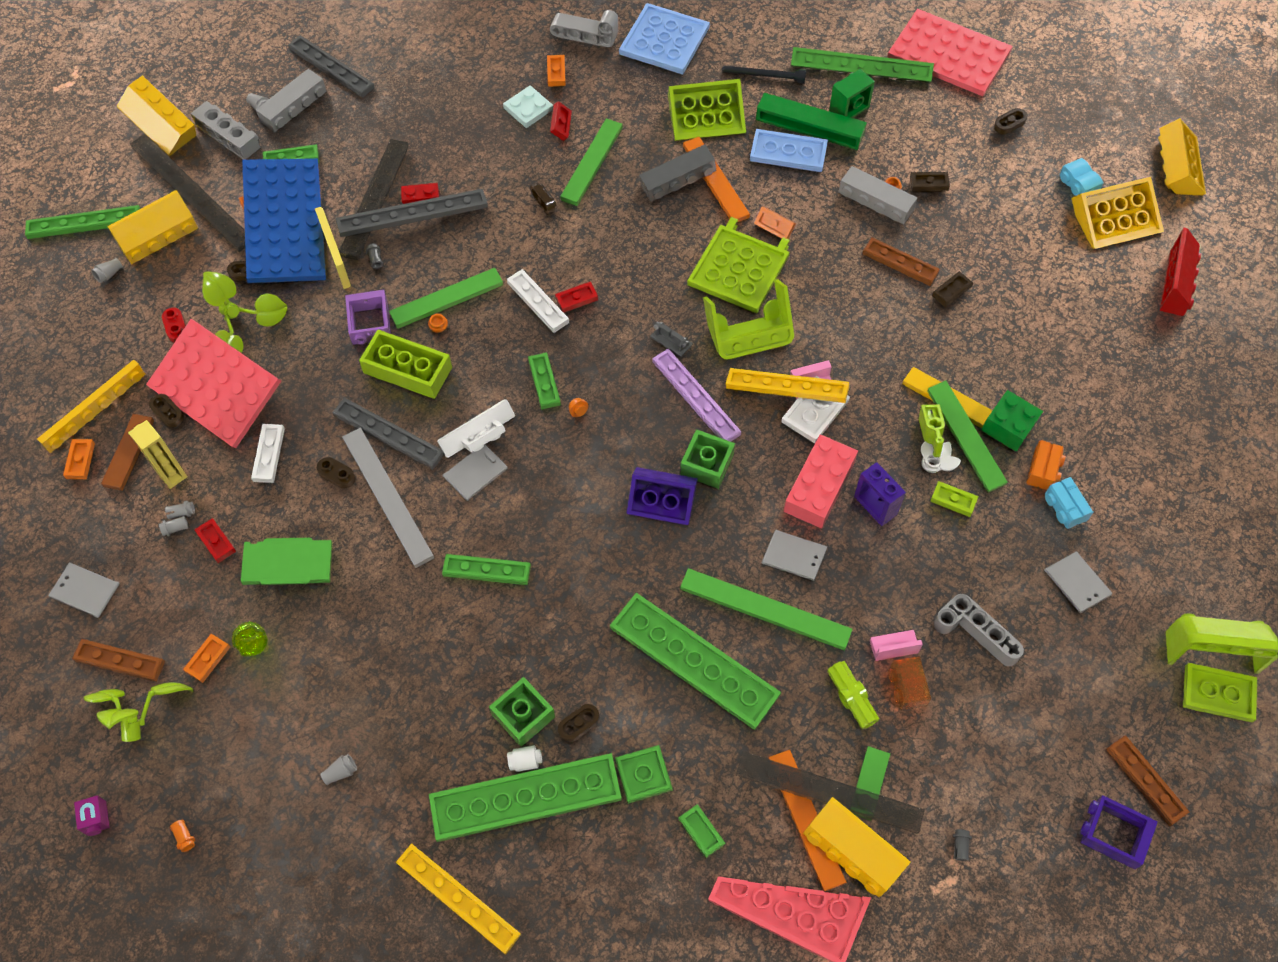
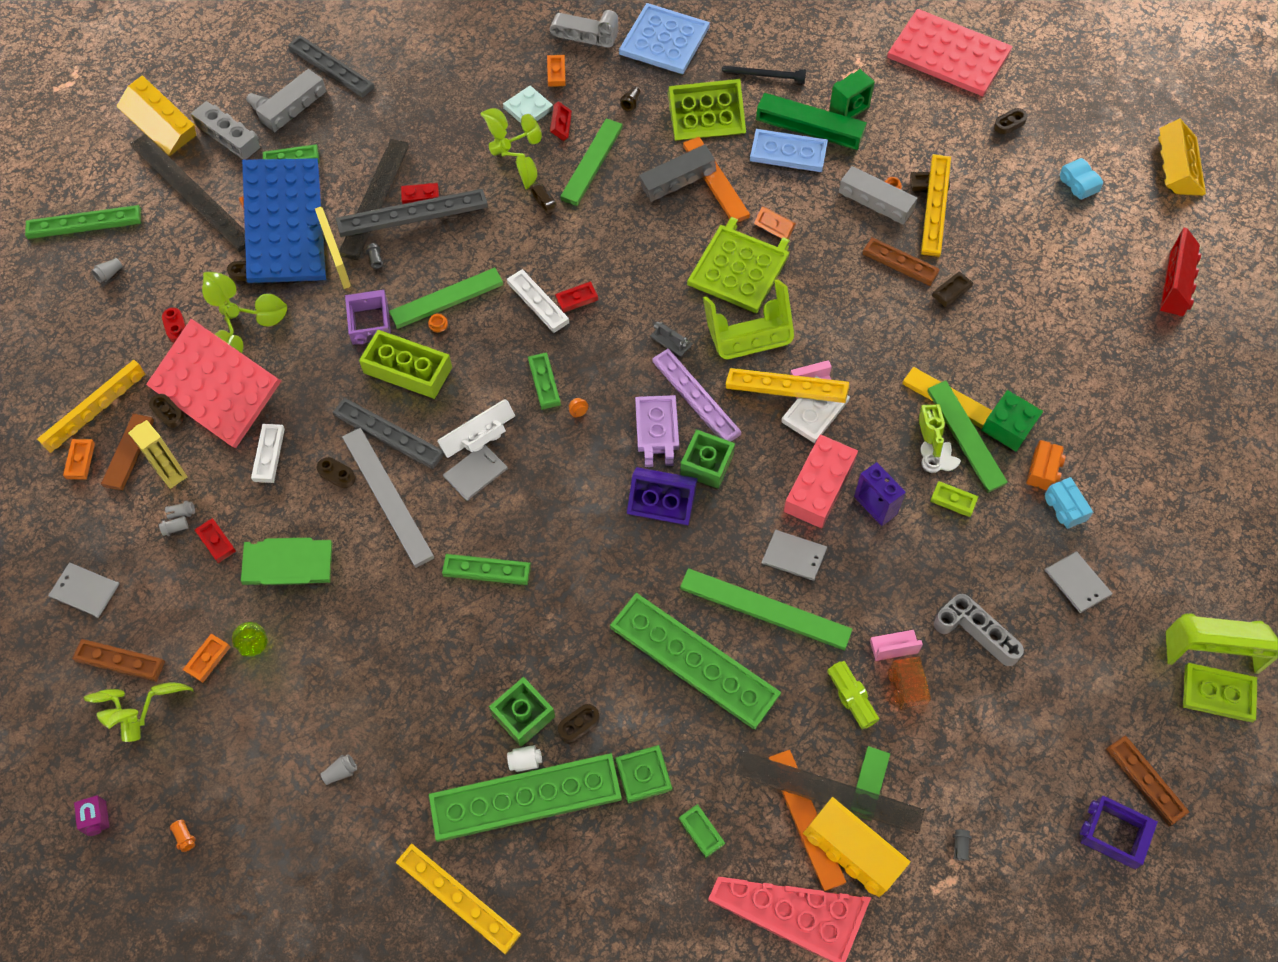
yellow slope [107,190,198,265] -> none
bright green plate [791,47,934,82] -> none
yellow slope [1071,177,1164,249] -> none
none -> lime plant [480,108,542,190]
none -> dark brown cone [620,86,641,111]
none -> lavender tile [635,395,679,467]
none -> yellow tile [921,154,951,257]

